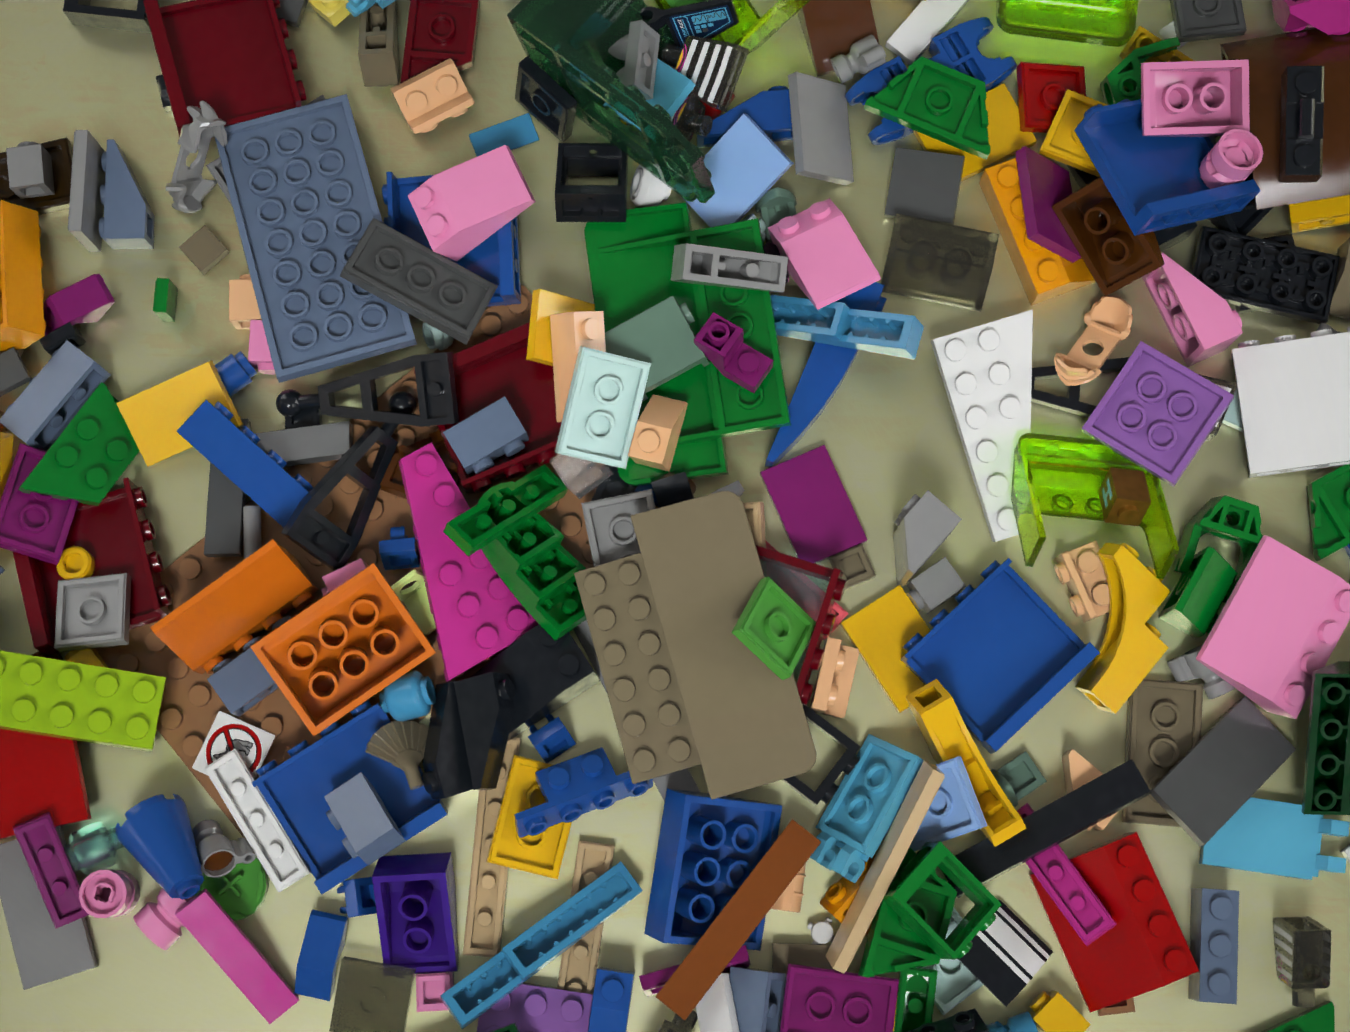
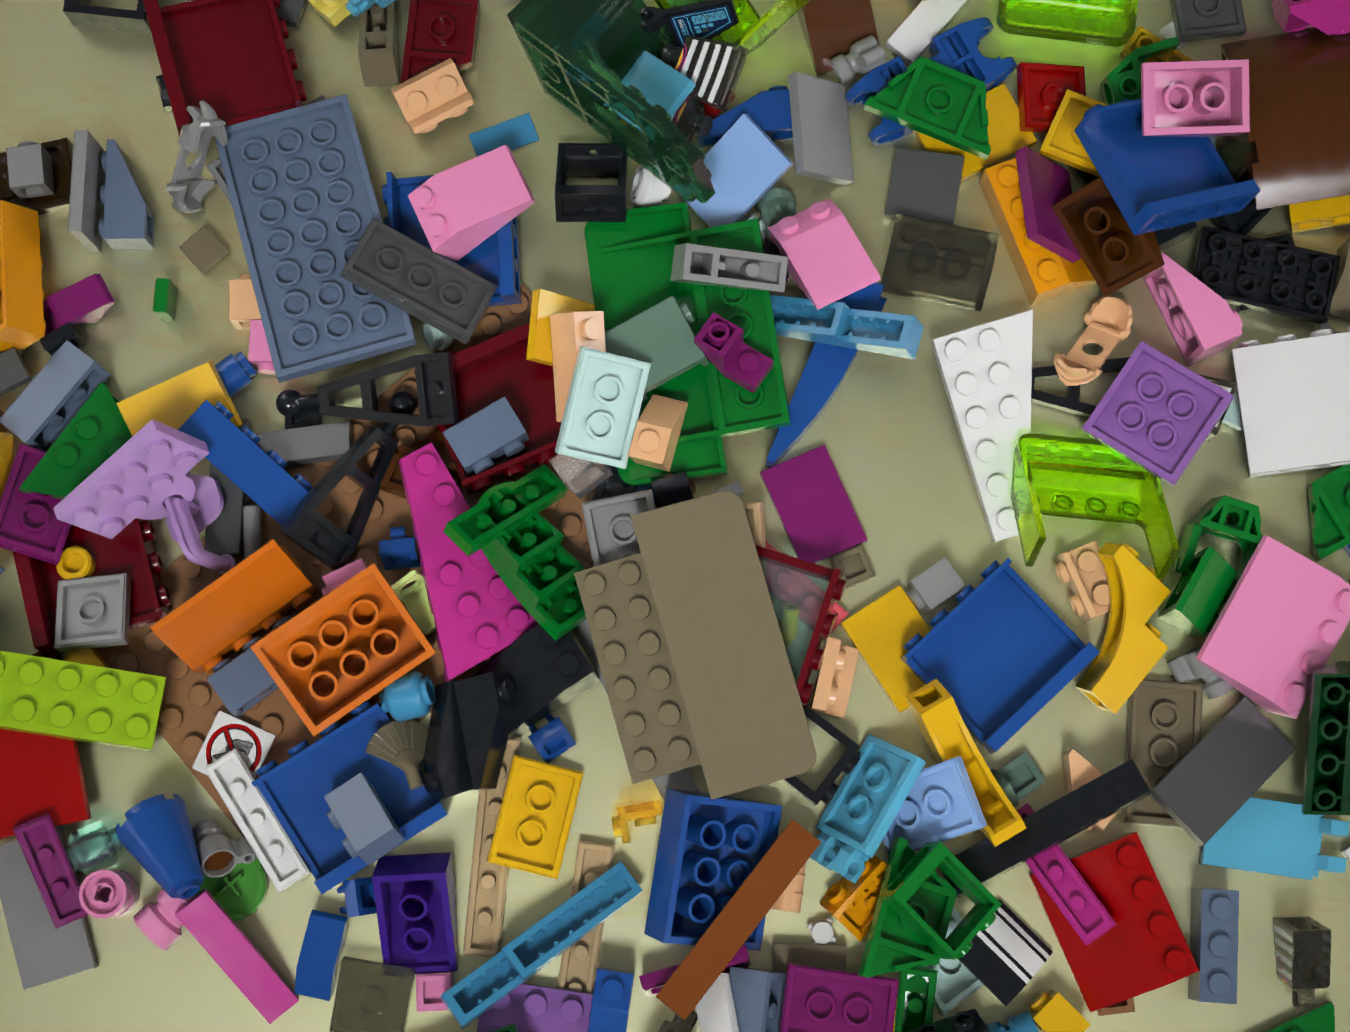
blue bracket [514,747,653,838] -> none
black tile [515,56,577,142] -> none
light grey tile [608,20,660,101] -> none
bright green tile [731,576,816,680] -> none
tan tile [825,760,945,973] -> none
light grey slope [893,490,962,588] -> none
pearl gold brick [1098,467,1151,526] -> none
bright pink wheel [1199,129,1263,189] -> none
black piece [1279,66,1324,183] -> none
none -> lavender plate [53,419,235,574]
none -> clear yellow bracket [611,800,663,844]

